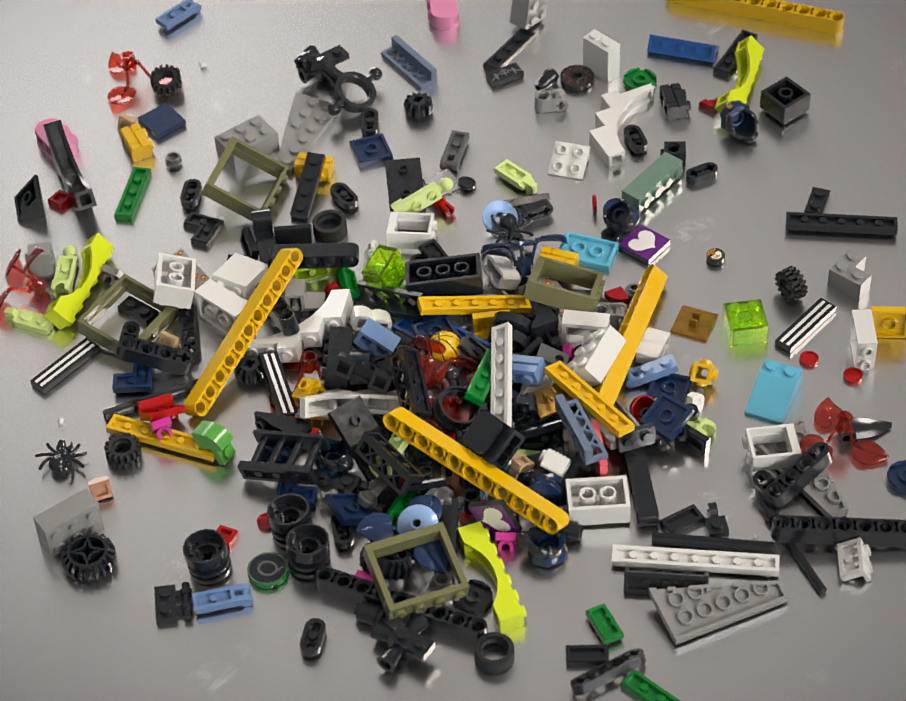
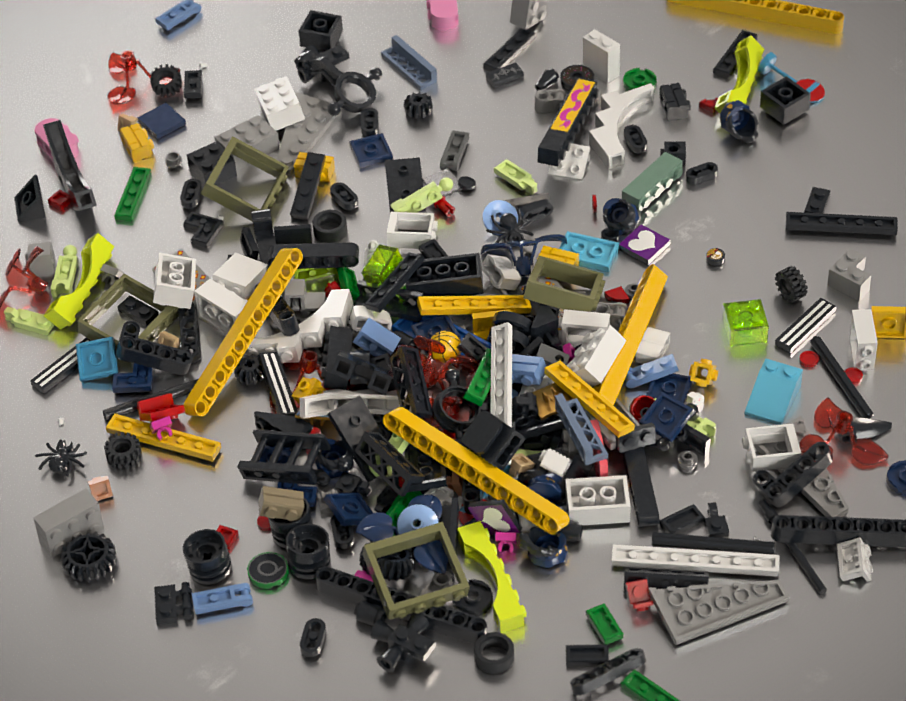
bright green brick [191,421,236,465] -> none
flat silver plate [358,490,377,509] -> none
blue fence [647,34,719,63] -> none
pearl gold piece [670,305,719,342] -> none
none -> dark azure tile [76,336,118,382]
none -> black plate [184,70,202,98]
none -> black brick [187,141,237,187]
none -> white brick [254,77,305,131]
none -> dark tan brick [258,486,304,521]
none -> black brick [298,10,343,51]
none -> black tile [364,252,424,313]
none -> black brick [537,78,599,167]
none -> red bracket [625,579,654,612]
none -> flat silver plate [677,451,698,470]
none -> dark azure piece [758,52,825,103]
none -> black axle [810,336,874,419]

